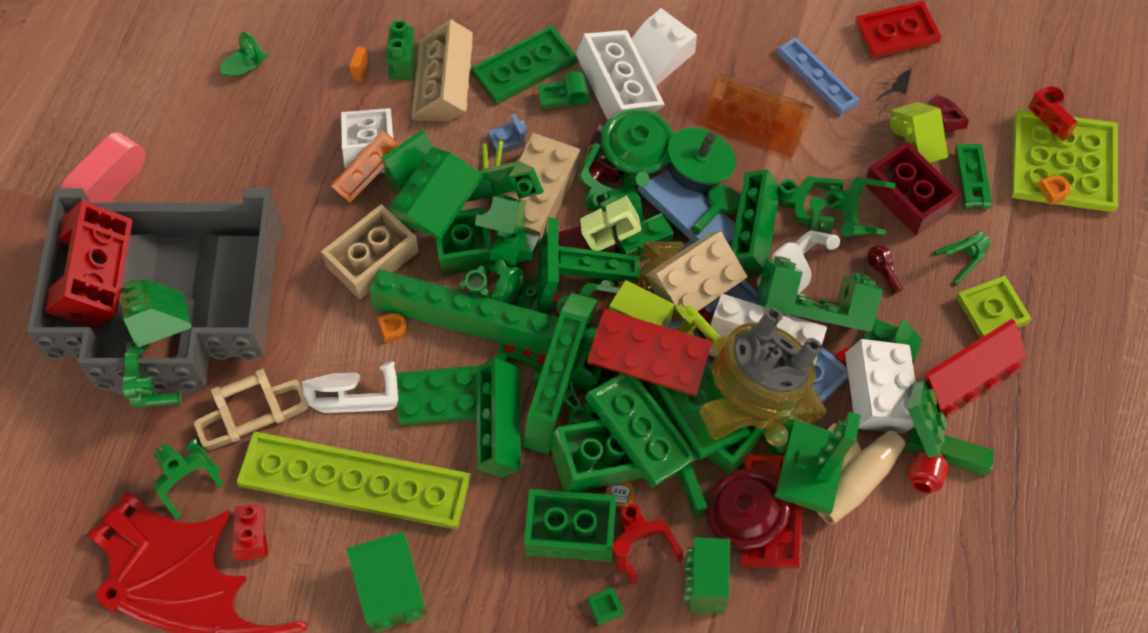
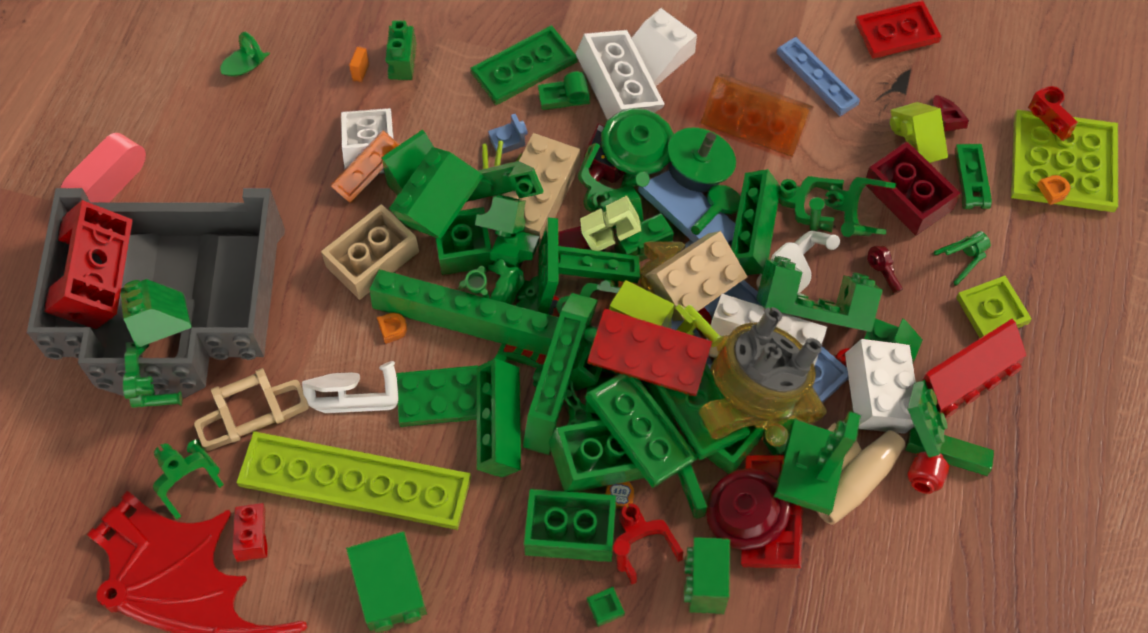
tan slope [411,19,473,122] -> none

